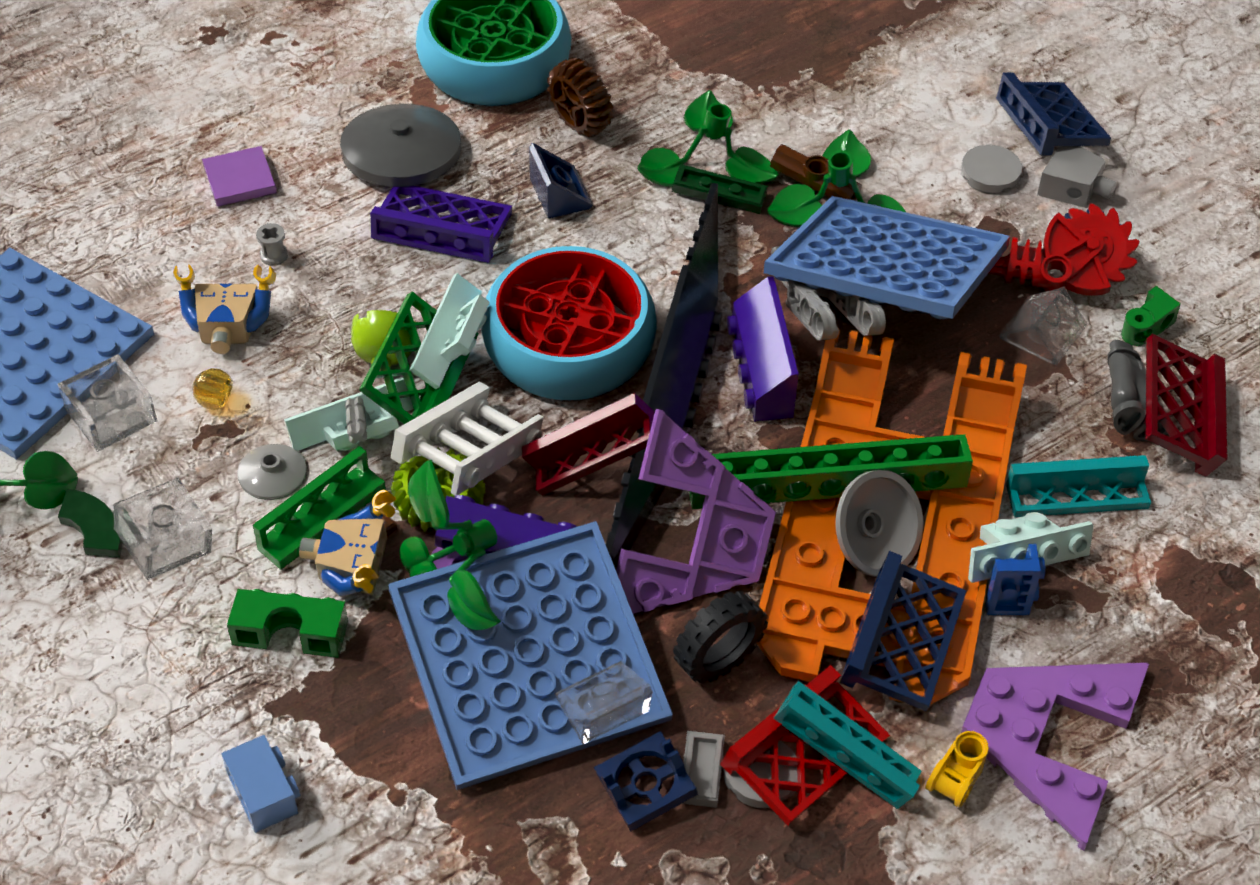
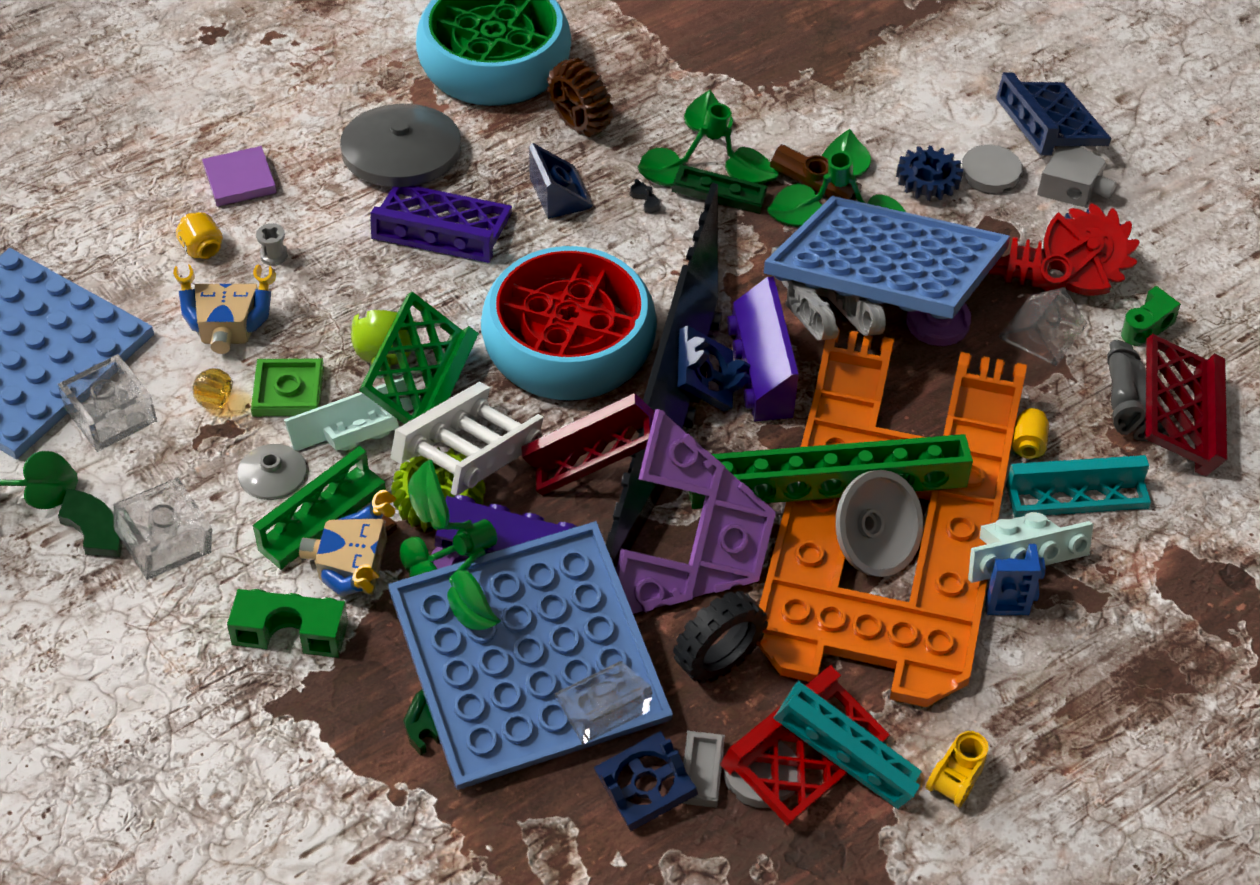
medium blue brick [221,735,301,833] -> none
light grey axle [345,396,367,444] -> none
light aqua bracket [410,273,490,389] -> none
dark blue fence [839,550,967,711] -> none
medium lavender wing [961,663,1149,851] -> none
none -> yellow head [175,212,223,259]
none -> bright green tile [251,358,324,417]
none -> dark green piece [403,689,440,756]
none -> black piece [630,179,661,213]
none -> dark blue piece [678,325,750,412]
none -> dark blue gear [896,145,963,201]
none -> medium lavender tile [906,304,971,346]
none -> yellow brick [1012,408,1049,459]

